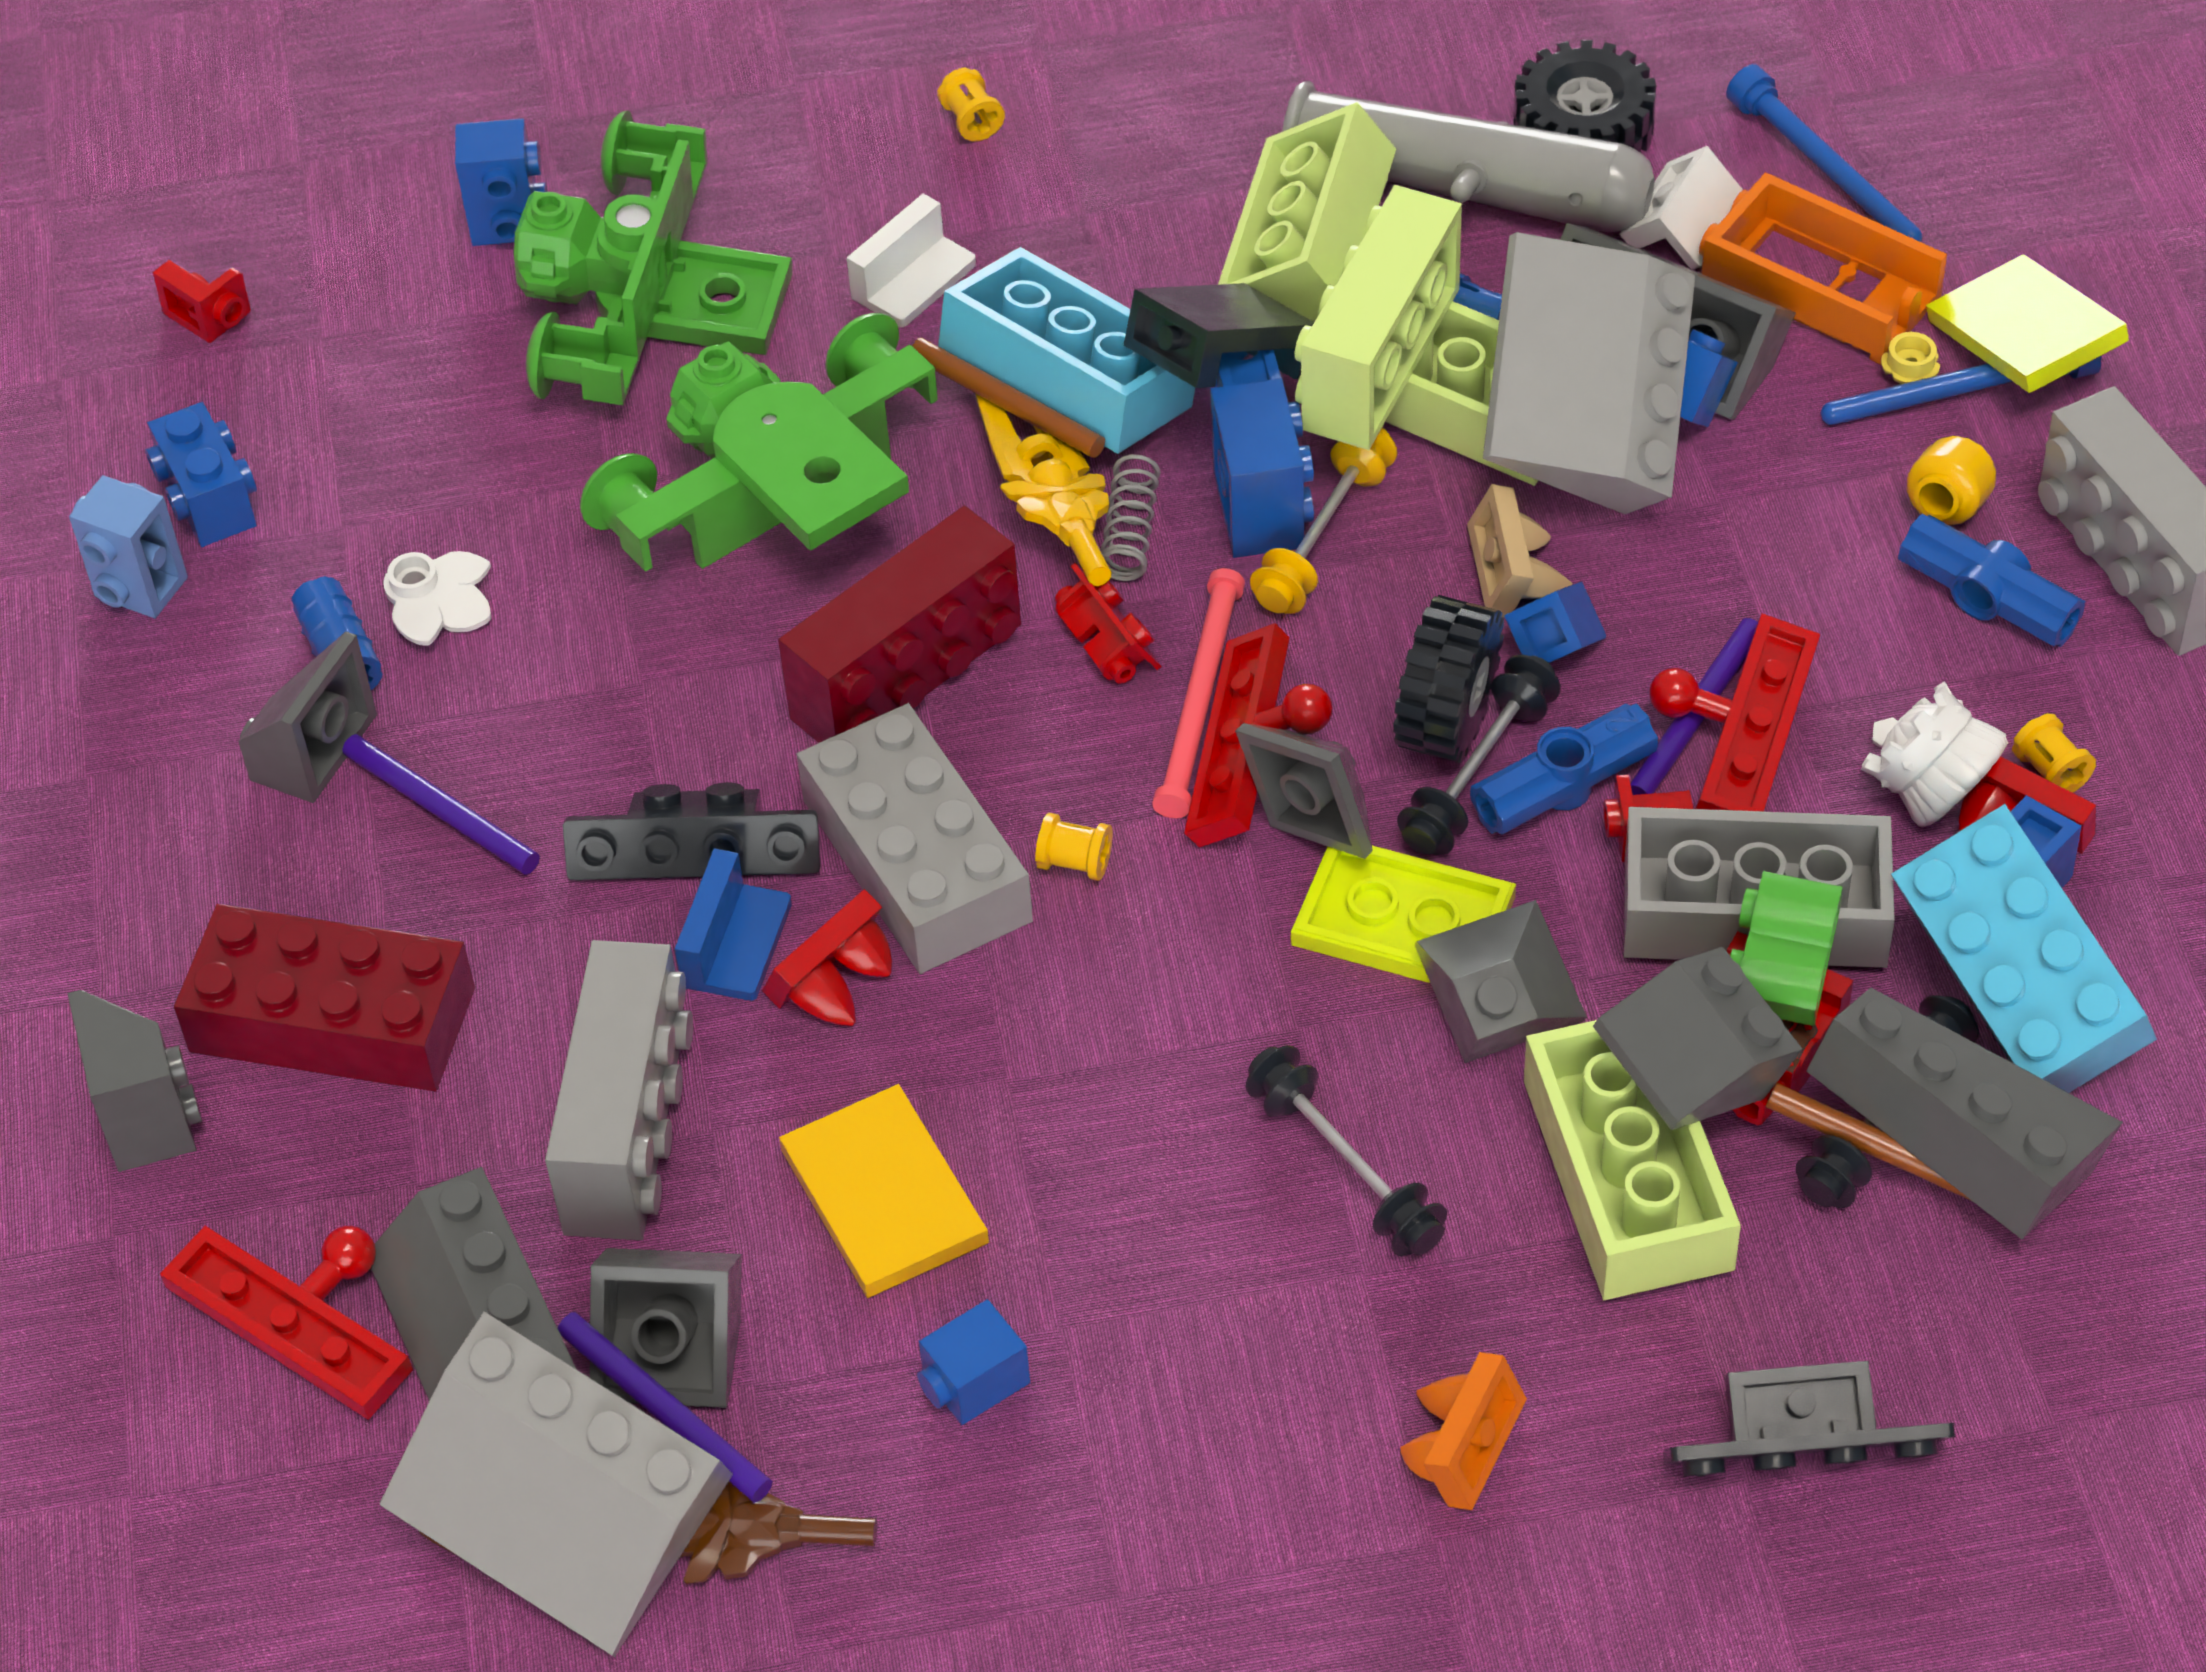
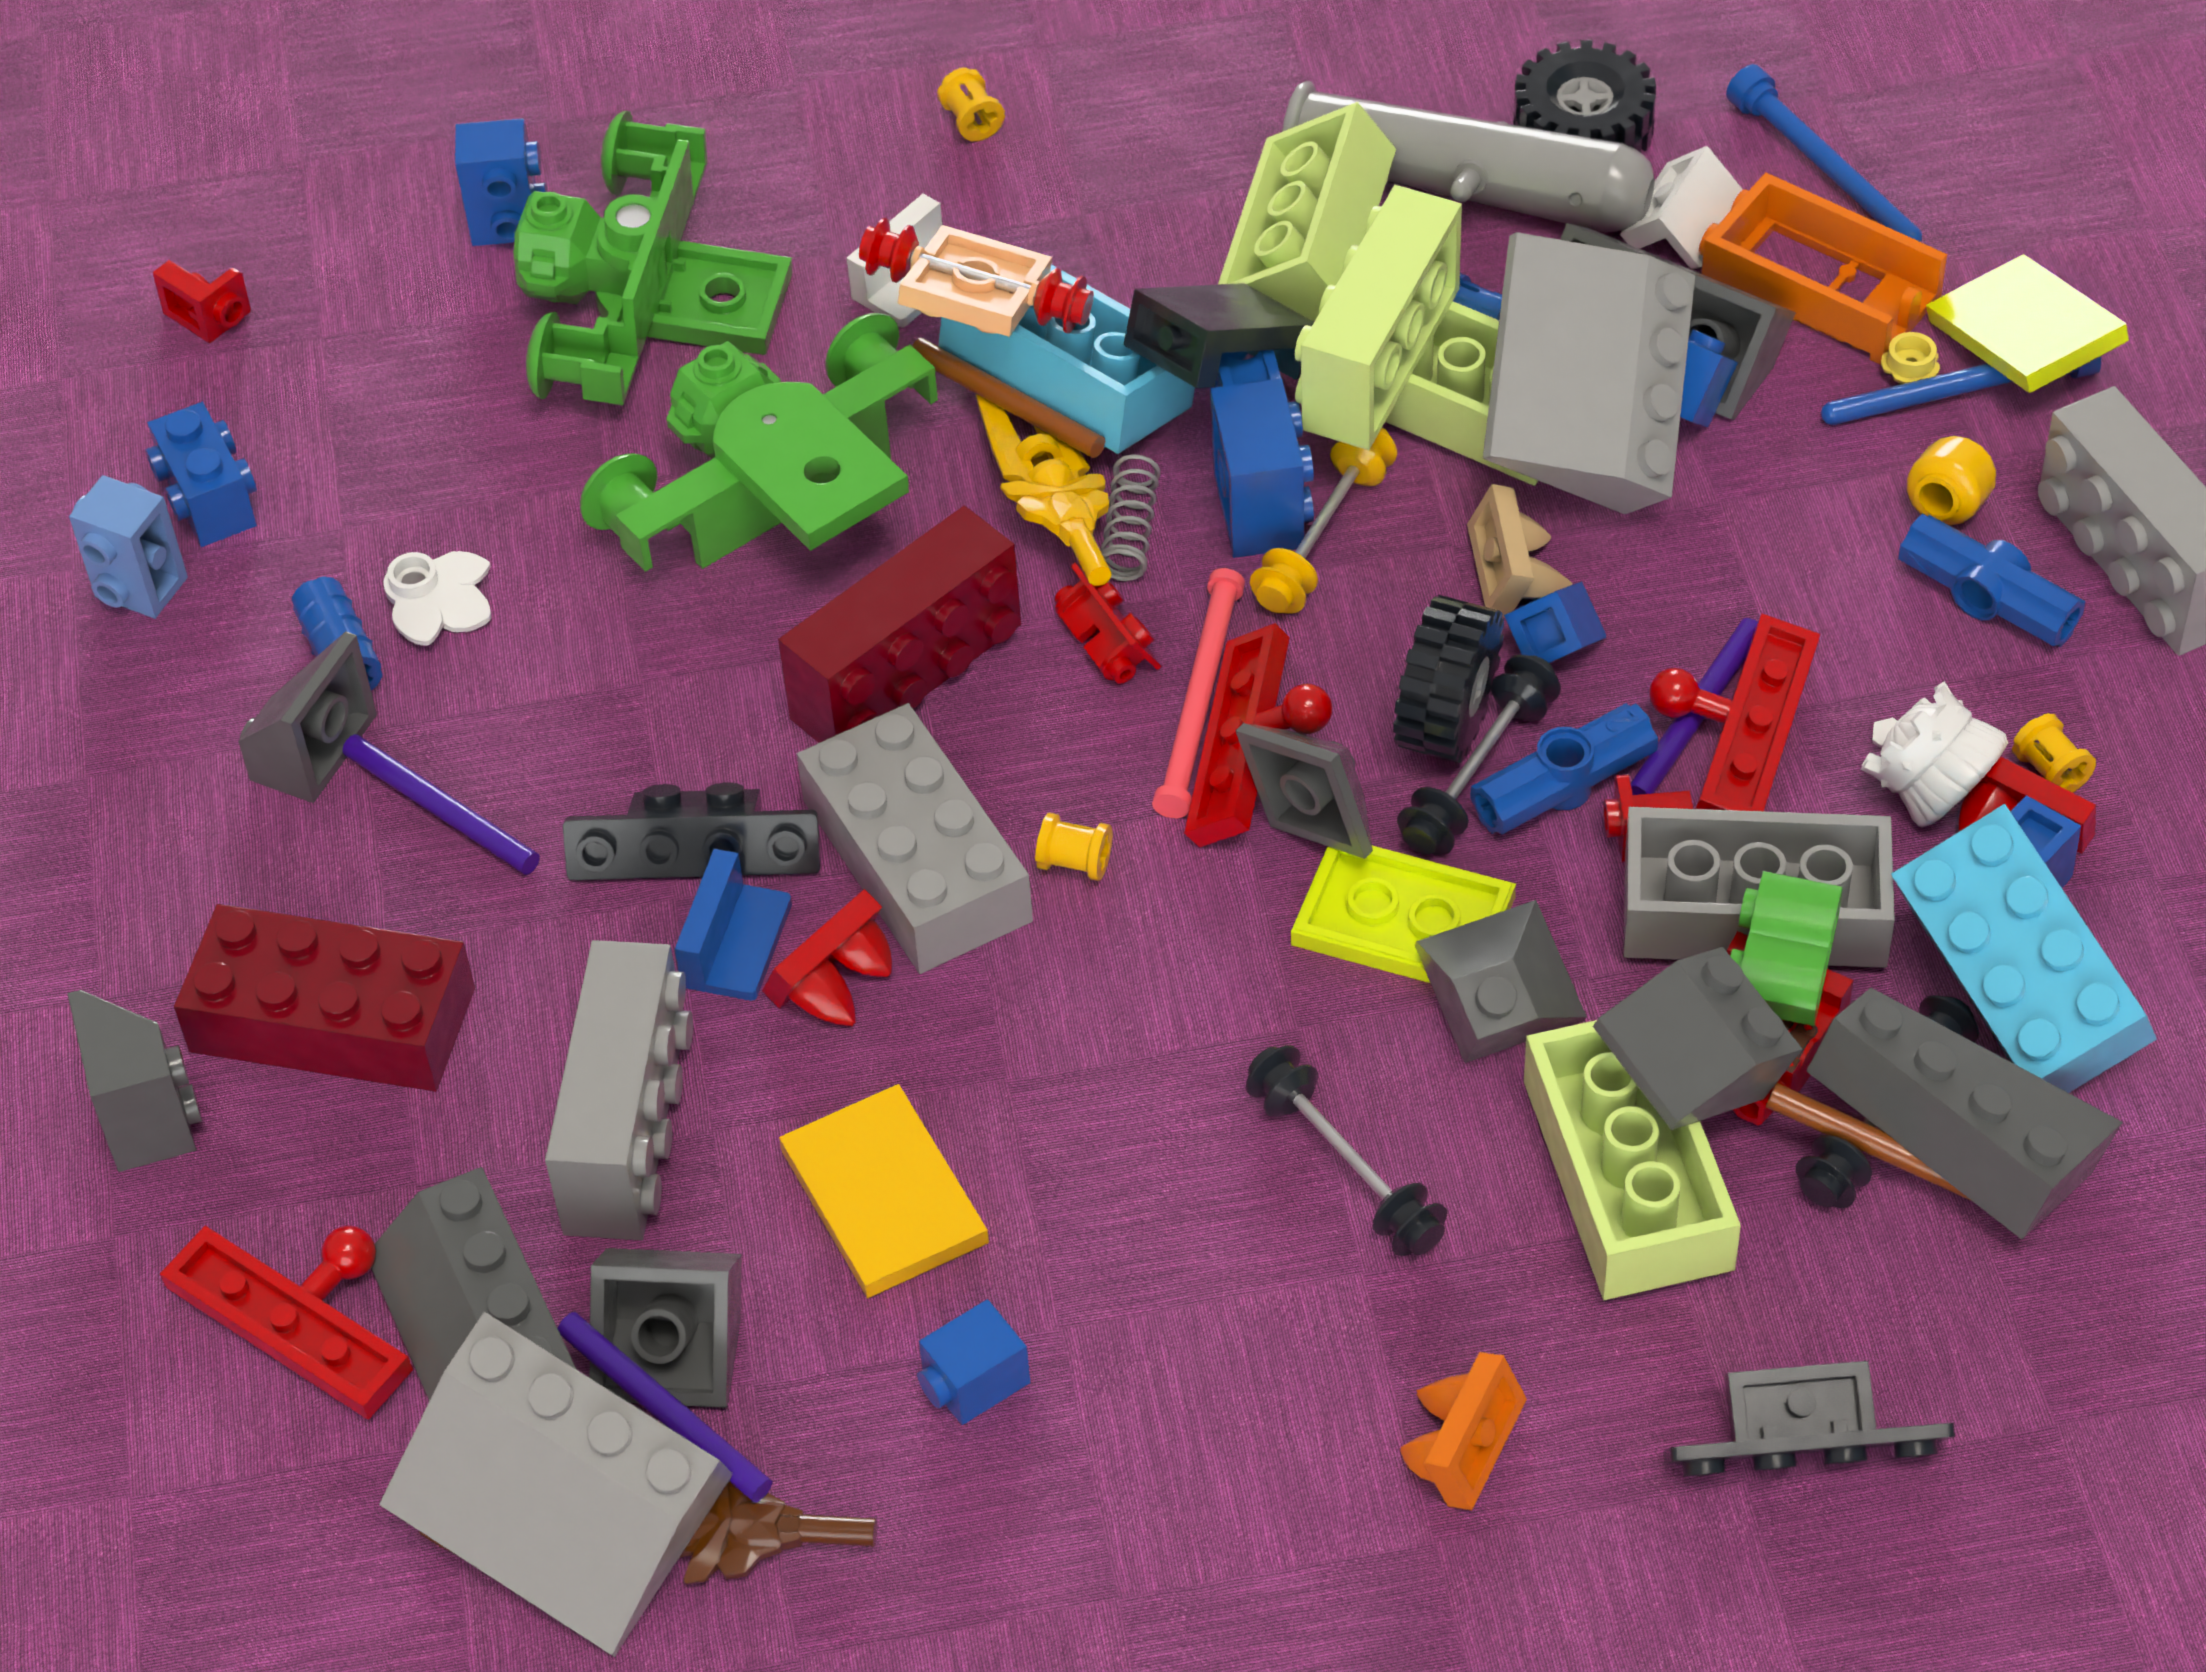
none -> light nougat plate [859,217,1094,337]

